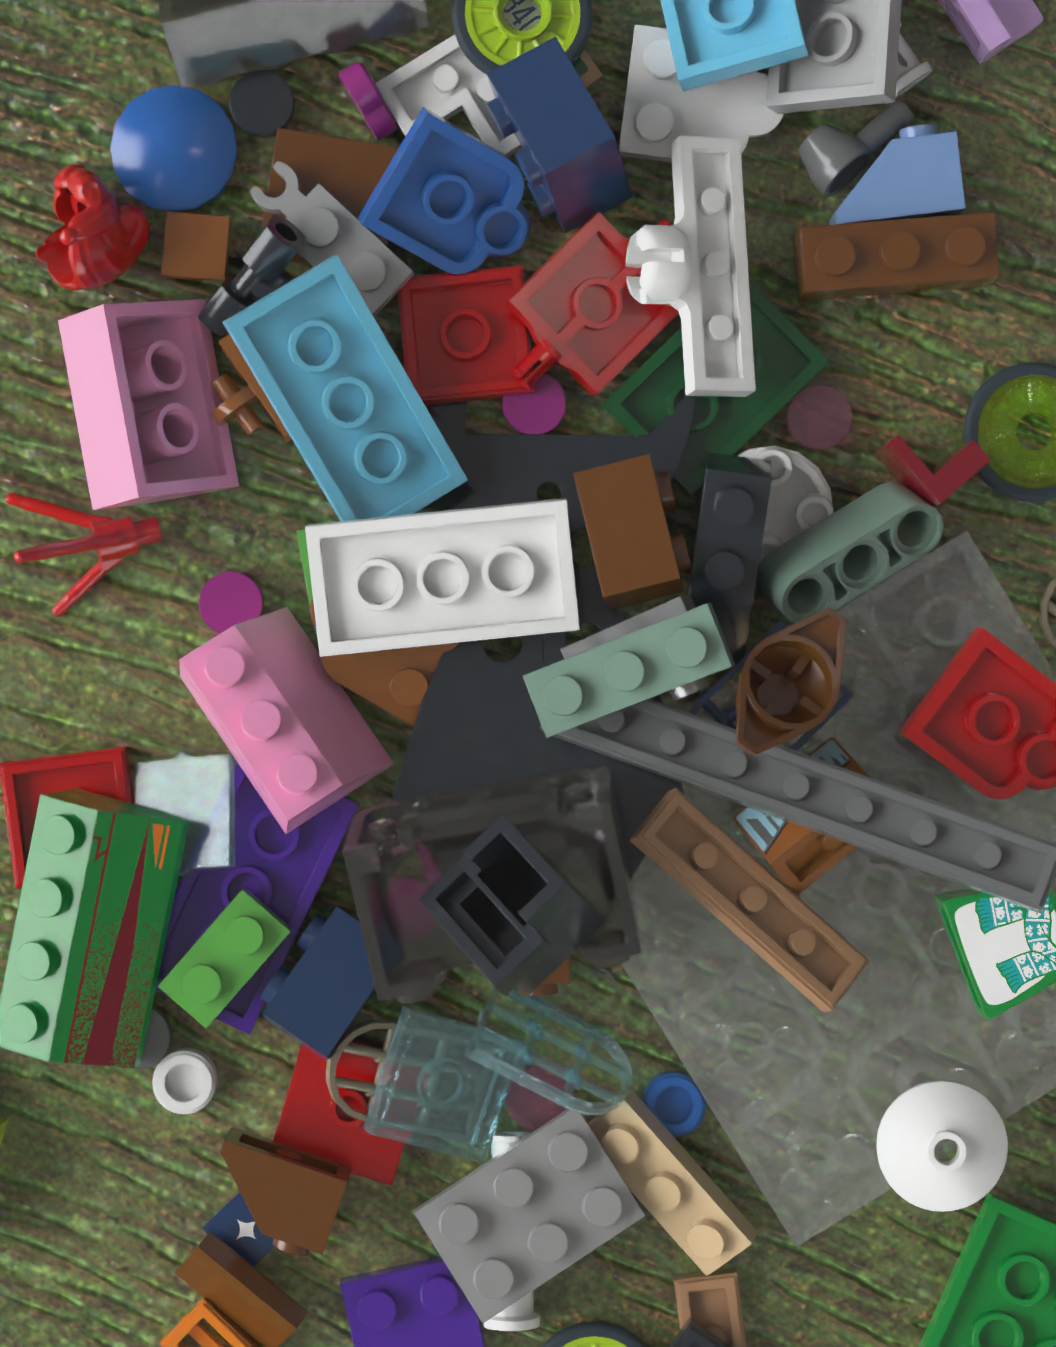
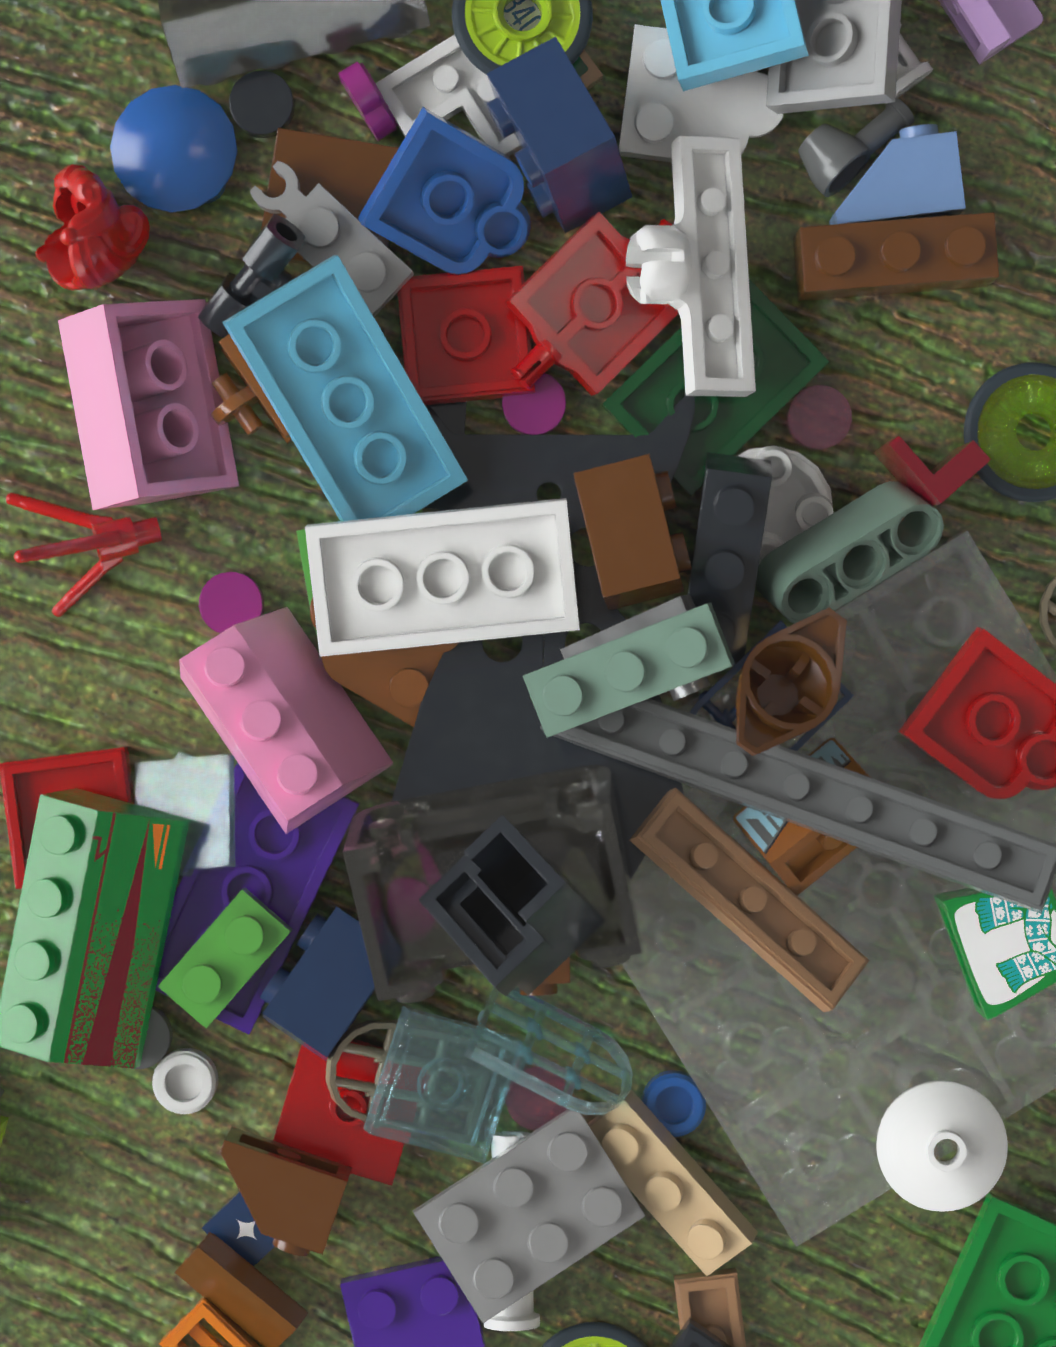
dark orange tile [161,211,232,283] -> none

